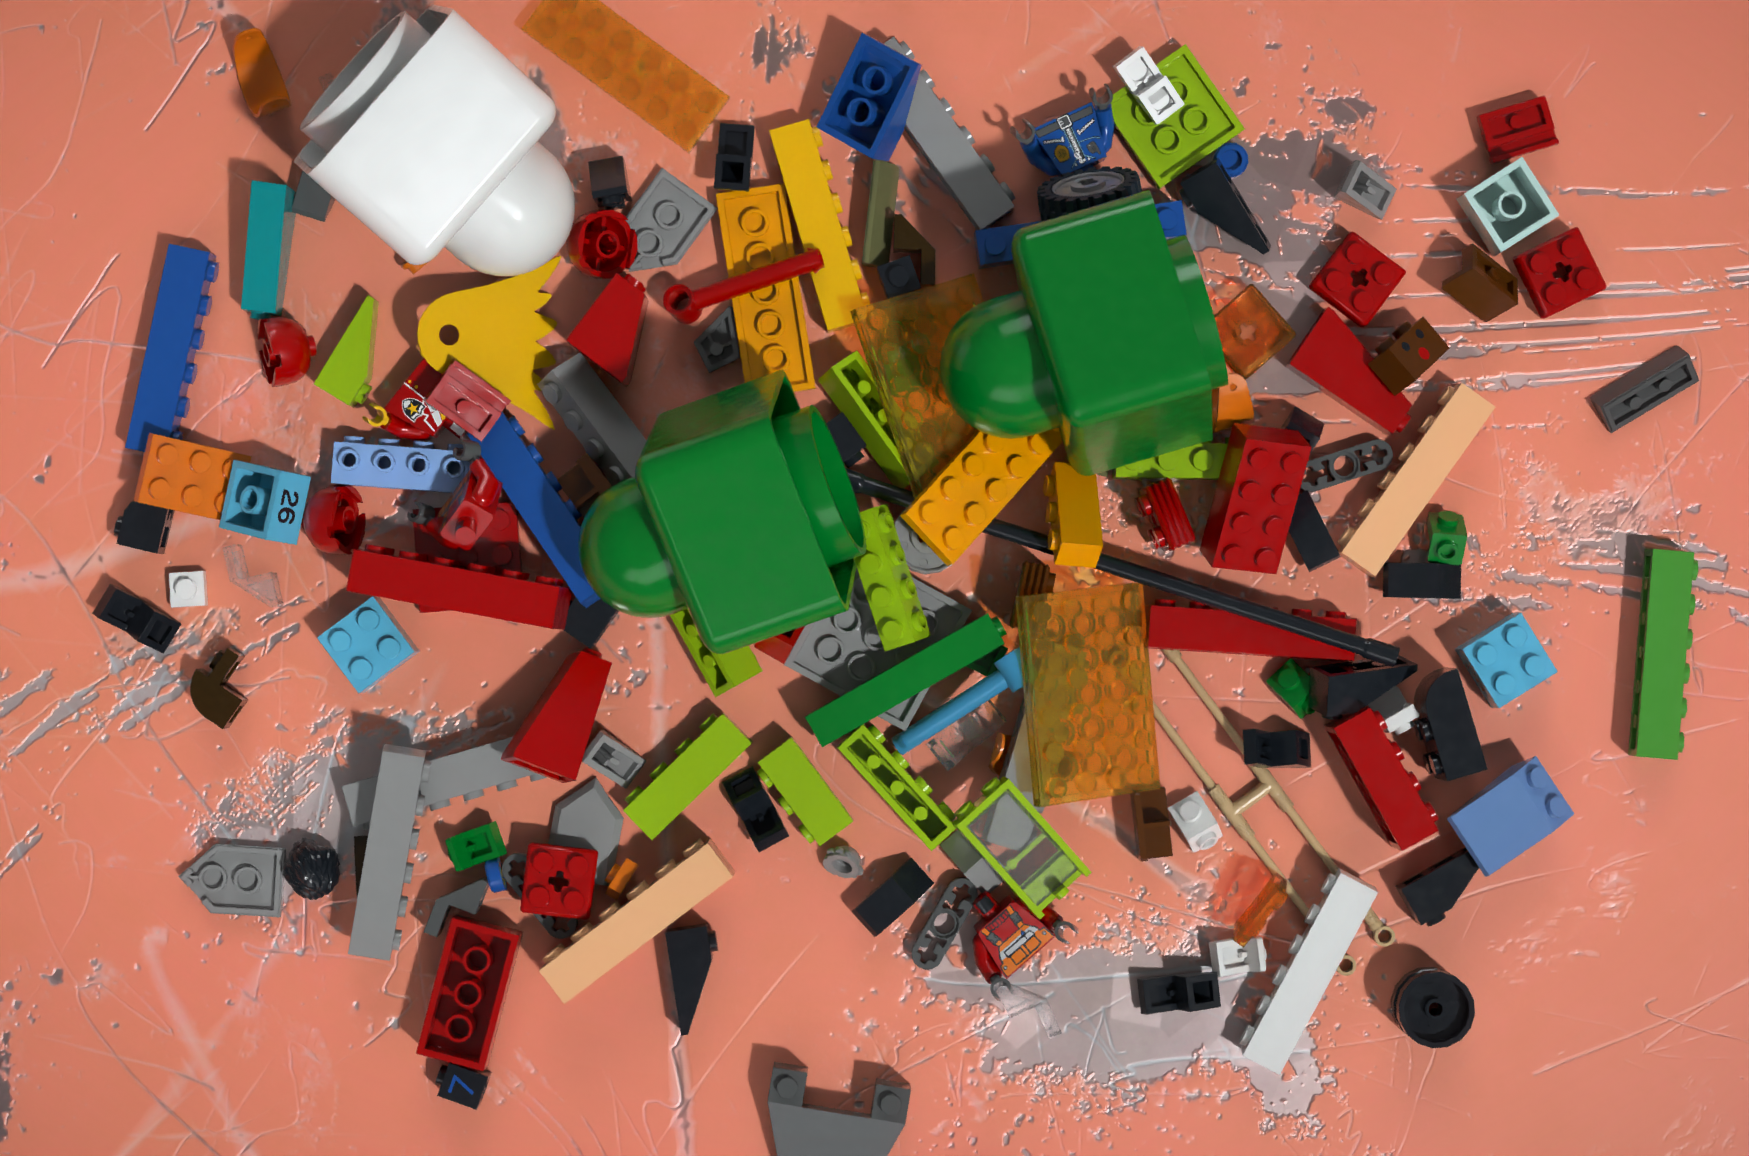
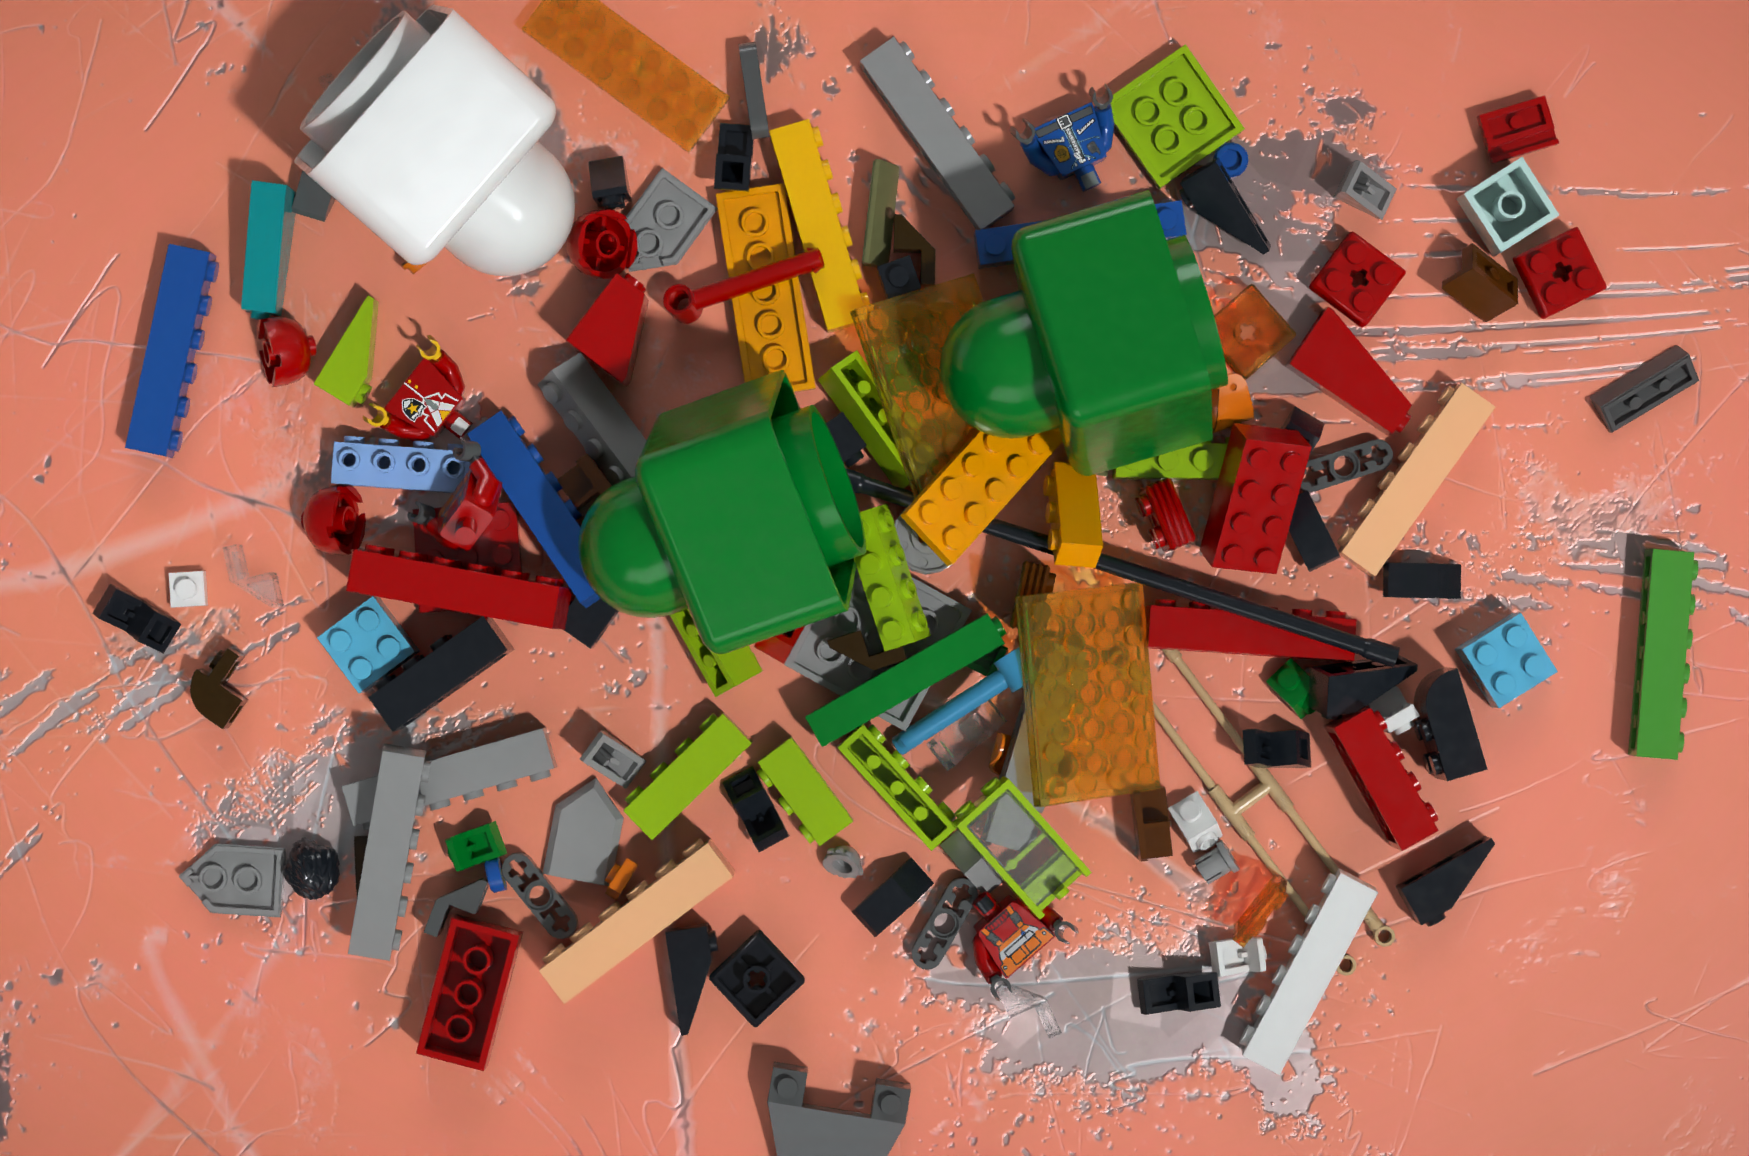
black slope [114,499,175,554] -> none
orange plate [133,433,252,520] -> none
medium azure brick [219,460,311,545] -> none
orange piece [233,28,291,118] -> none
yellow piece [417,256,561,430] -> none
red plate [423,359,511,442] -> none
black brick [435,1062,492,1110] -> none
red slope [501,648,612,783] -> none
red brick [520,842,598,920] -> none
dark grey piece [694,306,740,373] -> none
blue slope [816,33,921,161] -> none
black wheel [1037,166,1142,221] -> none
white slope [1112,46,1185,125] -> none
reddish brown brick [1368,317,1450,396] -> none
black wheel [1391,967,1475,1048] -> none
green bracket [1426,511,1467,565] -> none
medium blue slope [1447,756,1574,877] -> none
none -> black brick [368,616,515,732]
none -> black brick [709,930,805,1027]
none -> dark grey beam [738,41,770,139]
none -> dark brown slope [827,630,907,670]
none -> light grey bush [1194,840,1240,885]

